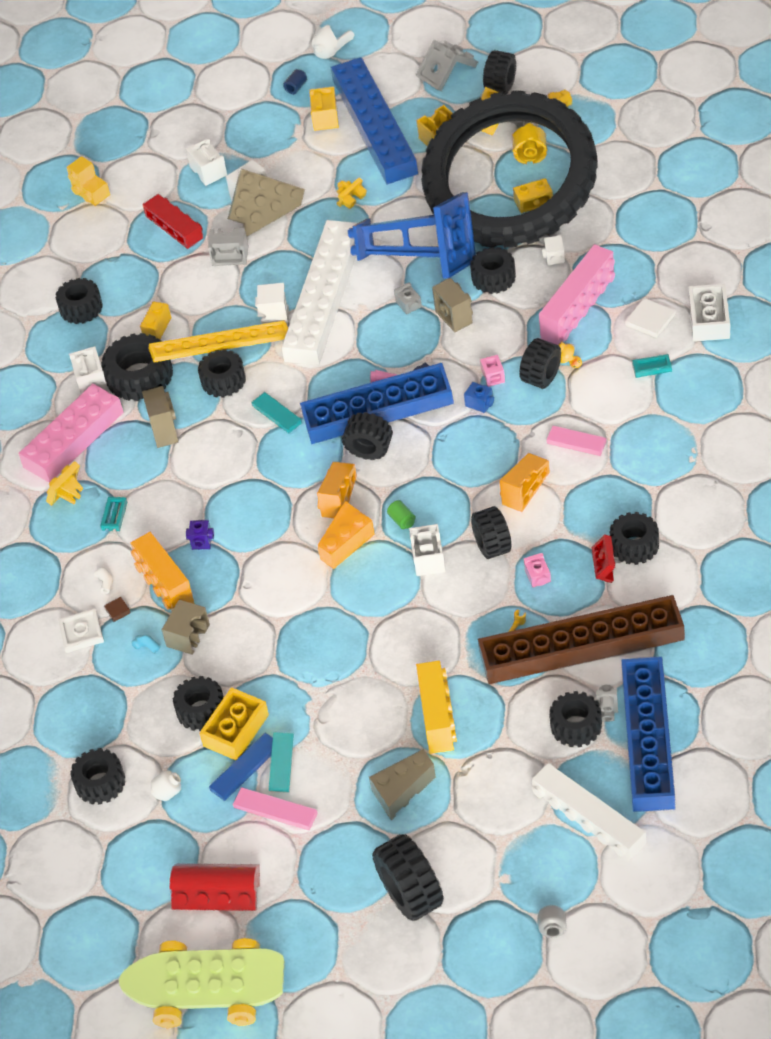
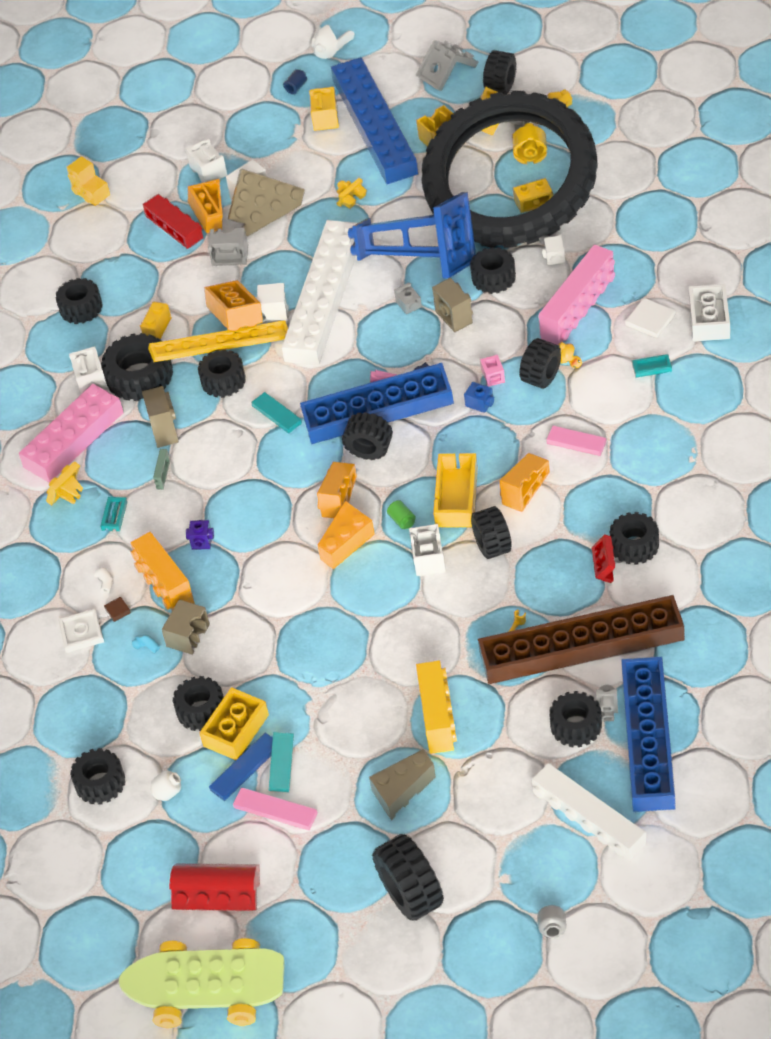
bright pink brick [524,553,551,588] -> none
none -> sand green tile [153,449,170,490]
none -> light orange wedge [188,179,222,234]
none -> light orange brick [204,280,263,331]
none -> yellow piece [433,453,478,527]

